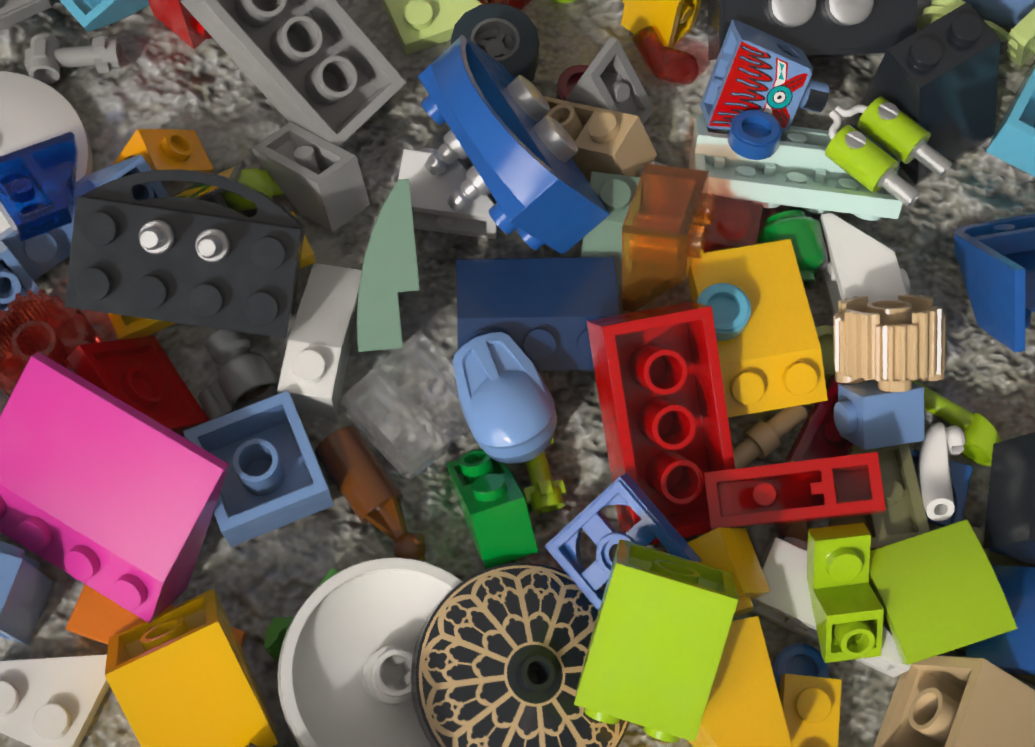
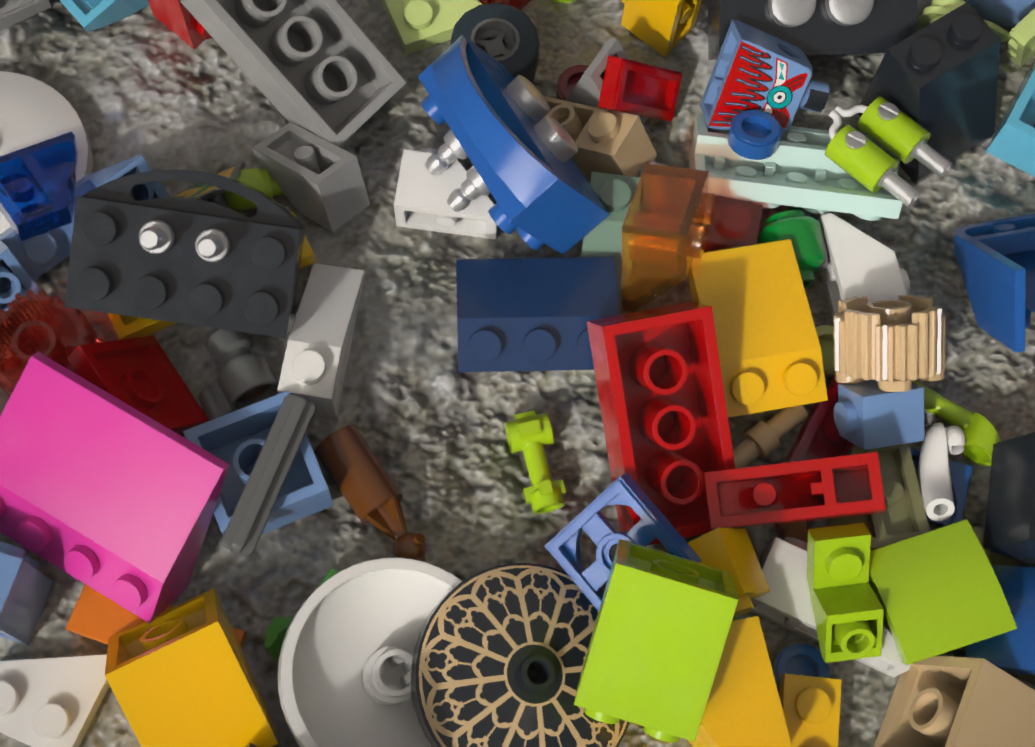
light grey bar [24,34,123,84] -> none
light orange bracket [112,129,214,173] -> none
clear slope [337,333,470,481] -> none
sand green slope [357,179,420,352] -> none
green slope [446,449,538,569] -> none
medium blue helmet [453,332,557,464] -> none
clear red arm [632,26,699,85] -> none
medium azure tile [697,283,751,341] -> none
none -> dark grey axle [221,394,316,556]
none -> red tile [598,56,682,122]

